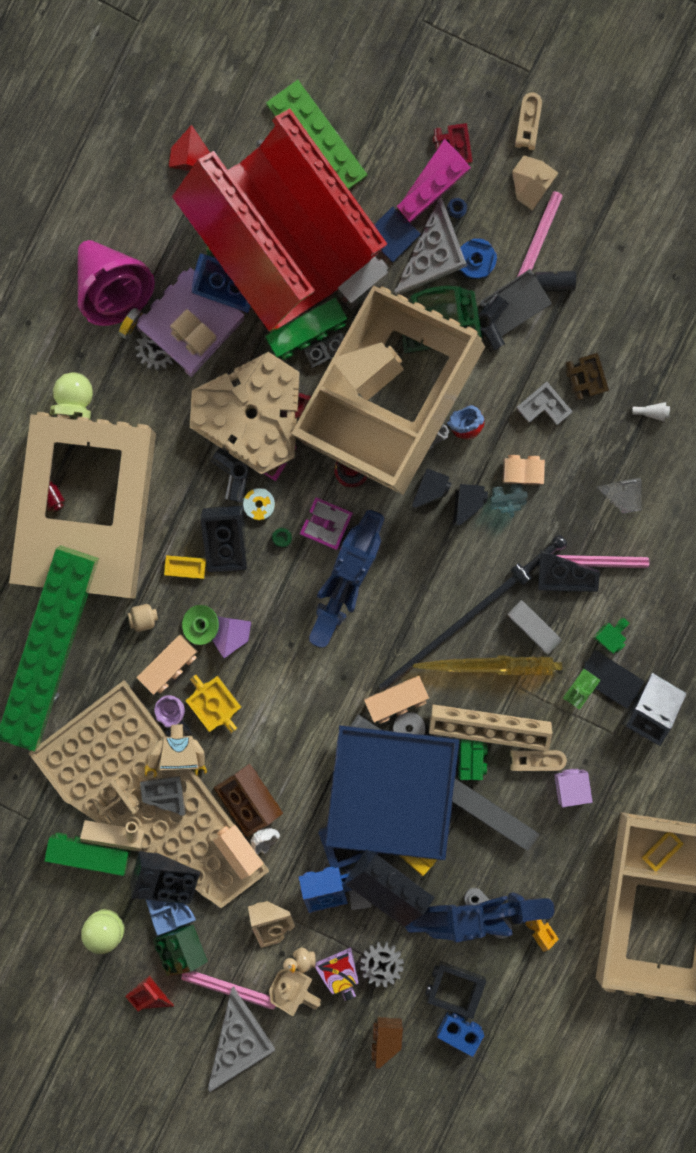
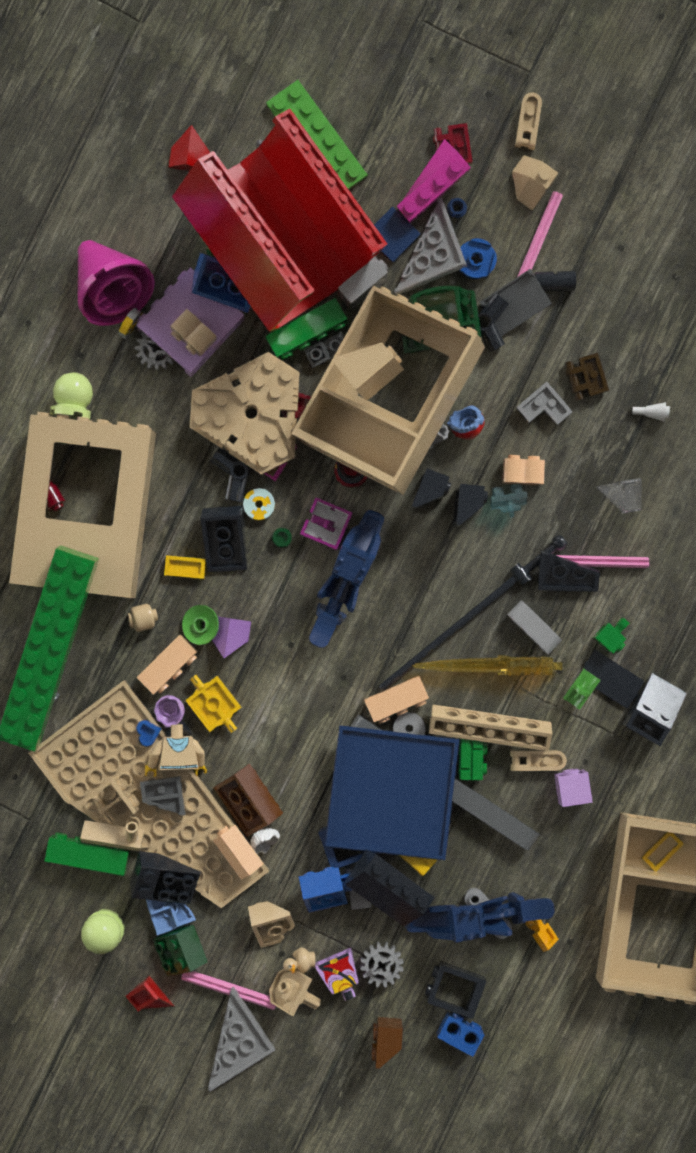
none -> blue tile [136,720,162,746]

